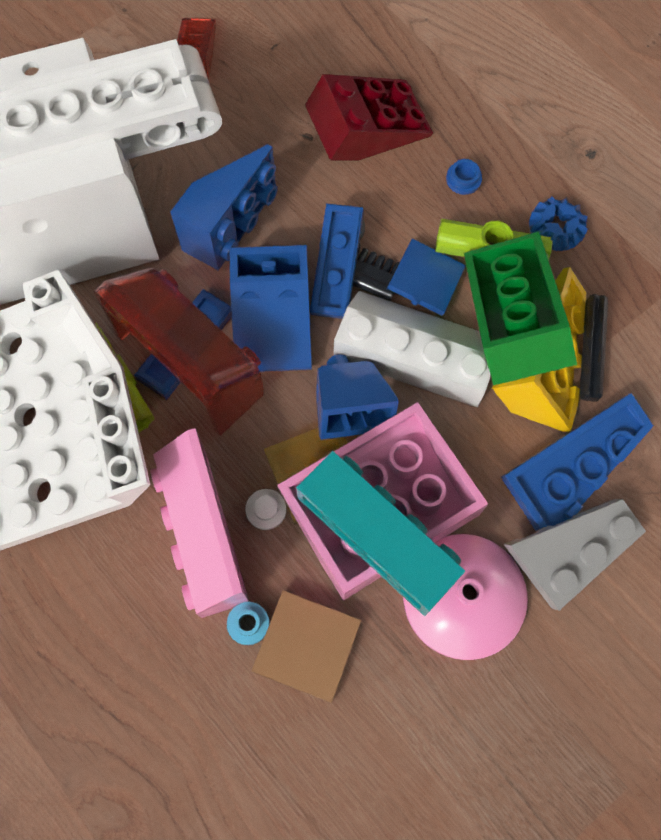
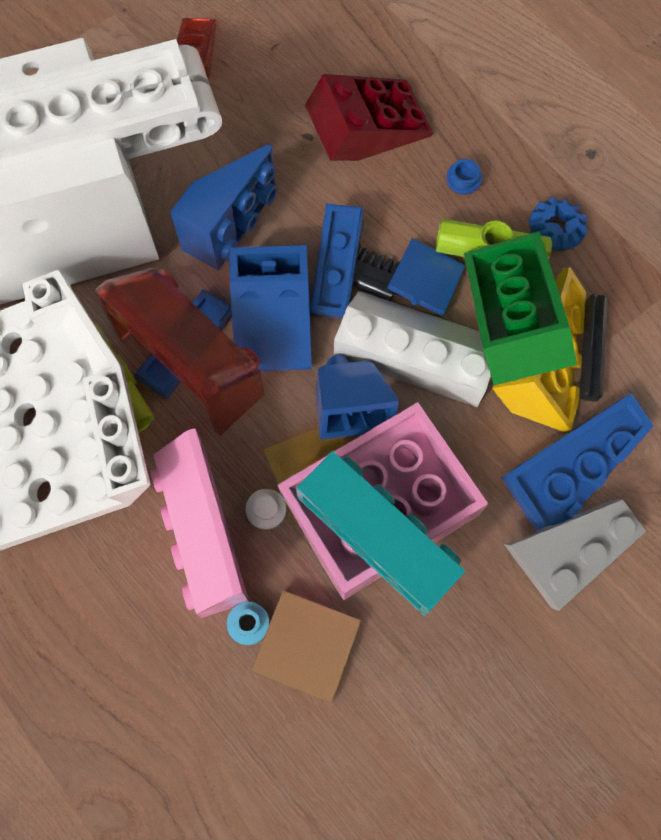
bright pink dish [403,534,528,660] -> none

